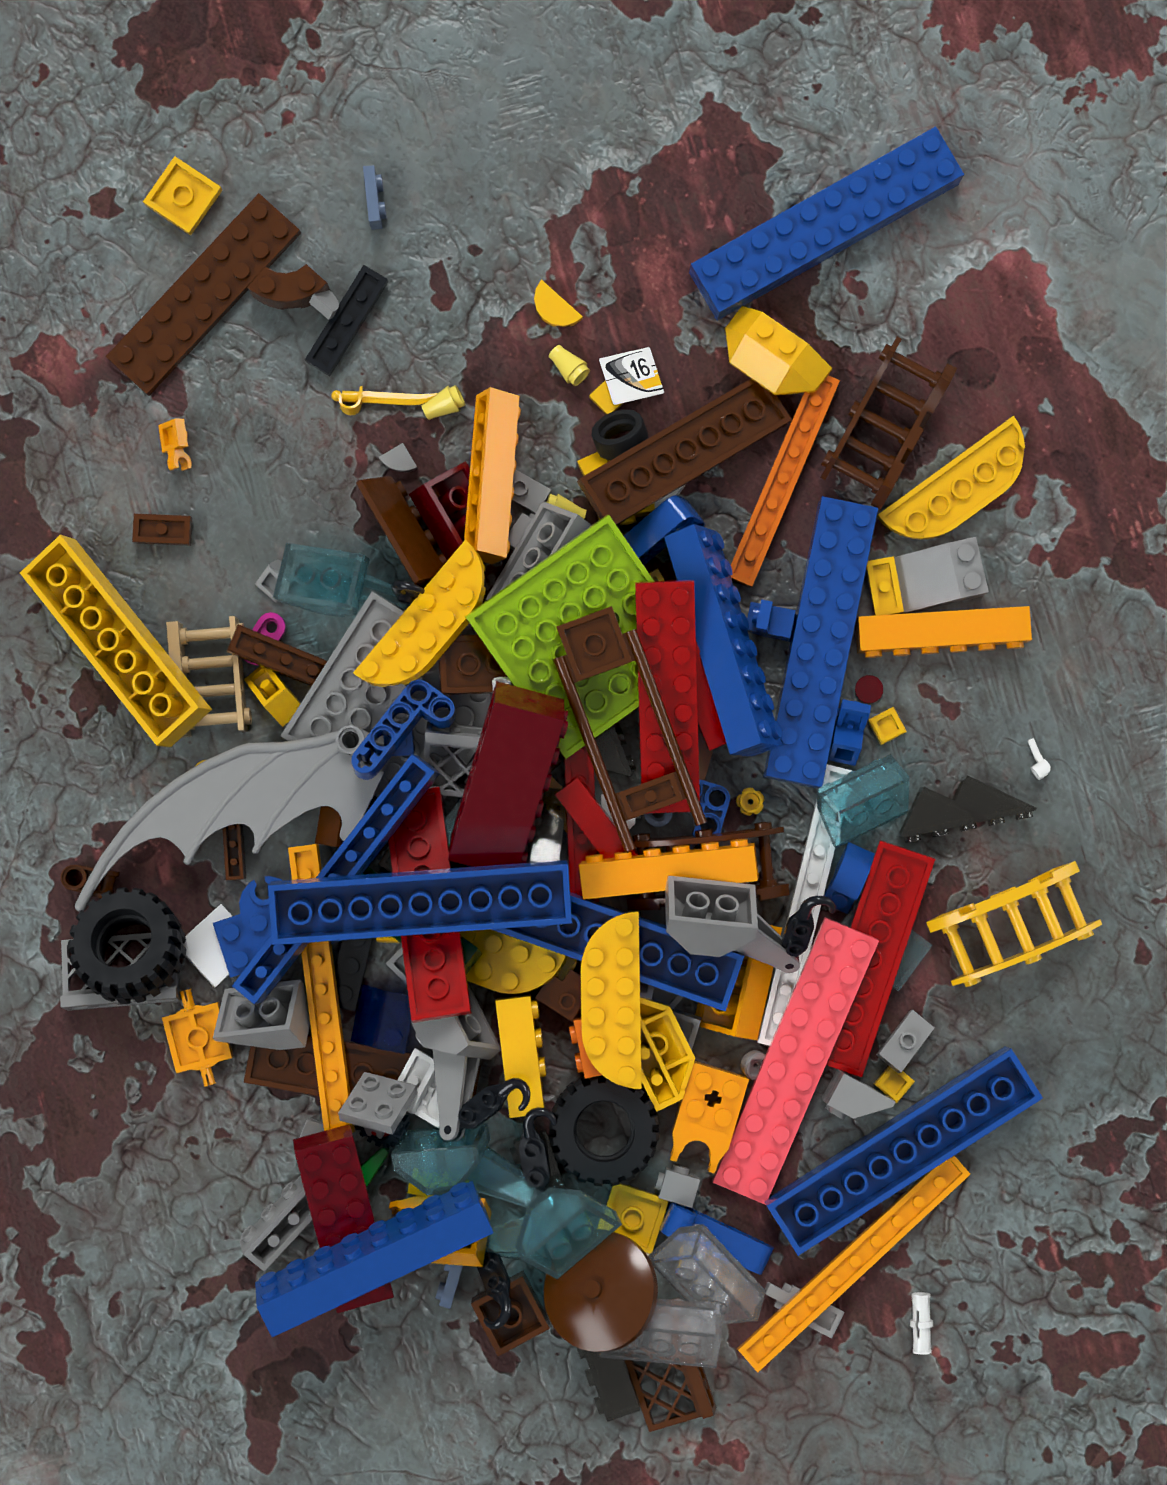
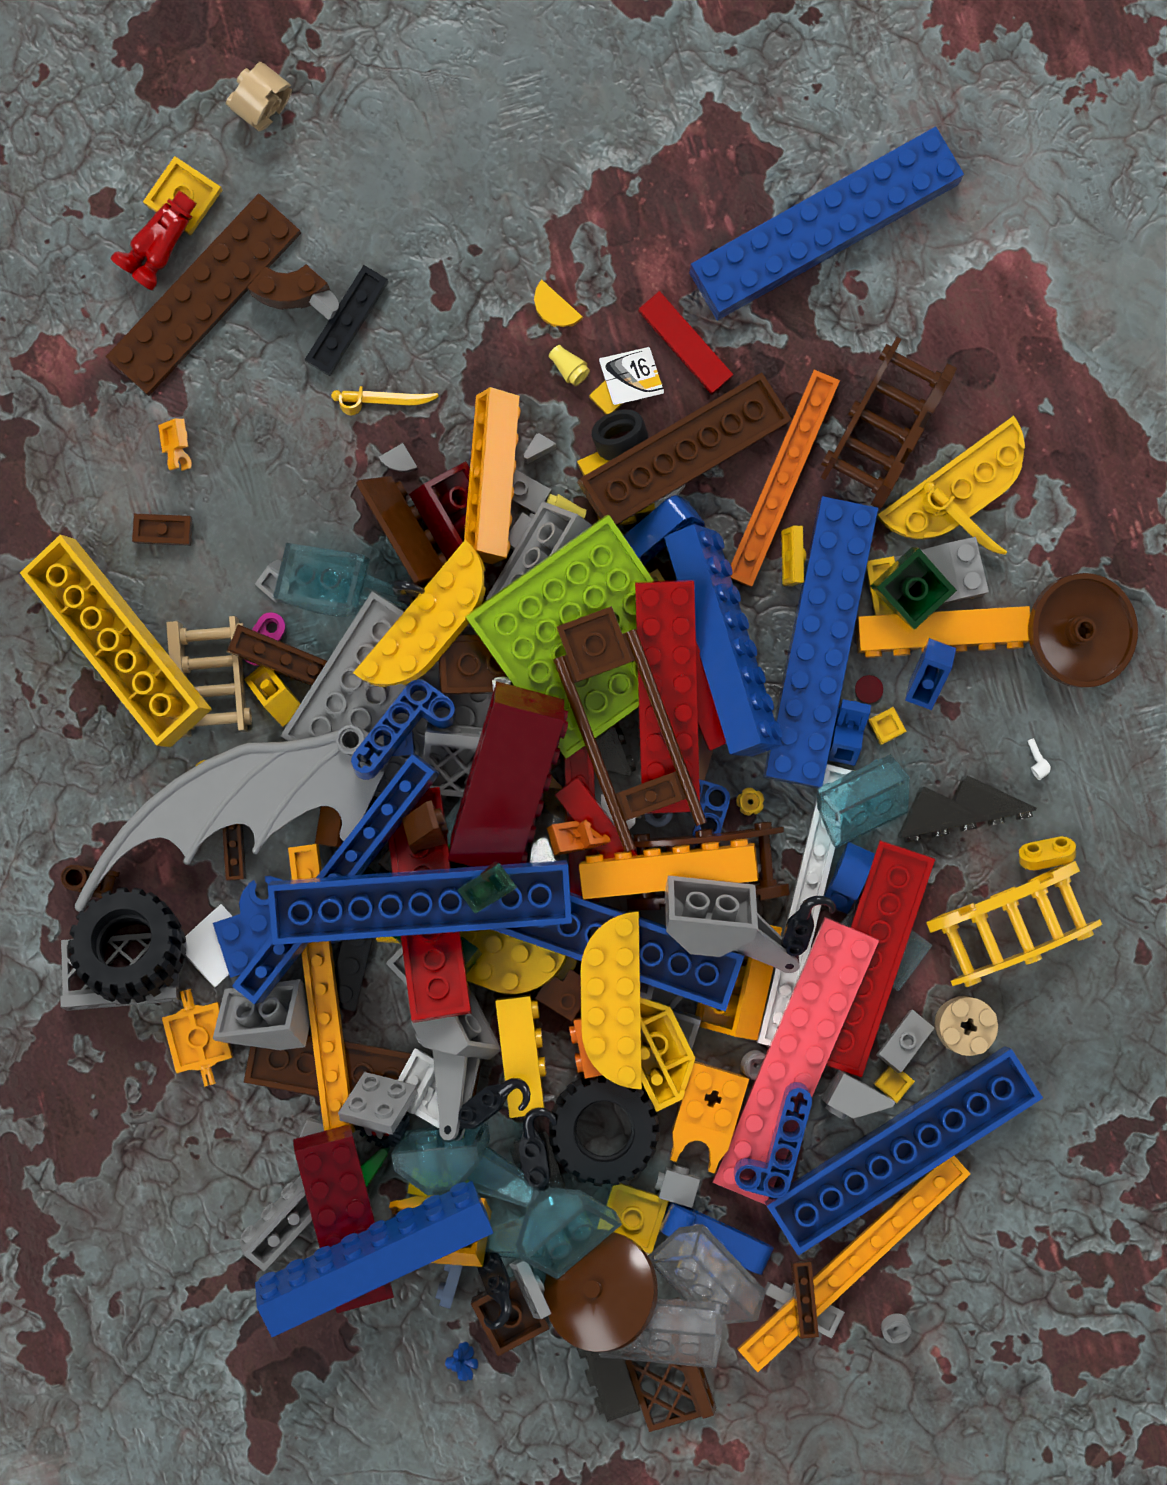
clear blue slope [351,984,412,1054] -> none
sand blue plate [363,165,387,230] -> none
light yellow cone [421,385,466,420] -> none
yellow wedge [725,306,832,395] -> none
blue brick [747,599,796,642] -> none
white pin [910,1292,933,1355] -> none
none -> red piece [110,190,197,291]
none -> tan brick [226,62,292,131]
none -> reddish brown slope [402,800,449,854]
none -> blue plant [445,1342,478,1381]
none -> clear green slope [457,862,517,914]
none -> light grey plate [509,1259,551,1319]
none -> light grey slope [523,433,556,464]
none -> orange slope [547,820,611,855]
none -> red tile [638,291,734,395]
none -> blue beam [734,1082,812,1198]
none -> yellow plate [781,526,806,586]
none -> reddish brown piece [791,1260,819,1339]
none -> dark green slope [870,547,957,630]
none -> light grey tile [881,1314,911,1343]
none -> blue brick [905,638,956,710]
none -> yellow sword [923,482,1007,555]
none -> tan brick [935,996,998,1056]
none -> yellow plate [1019,836,1076,870]
none -> reddish brown dish [1028,573,1138,688]

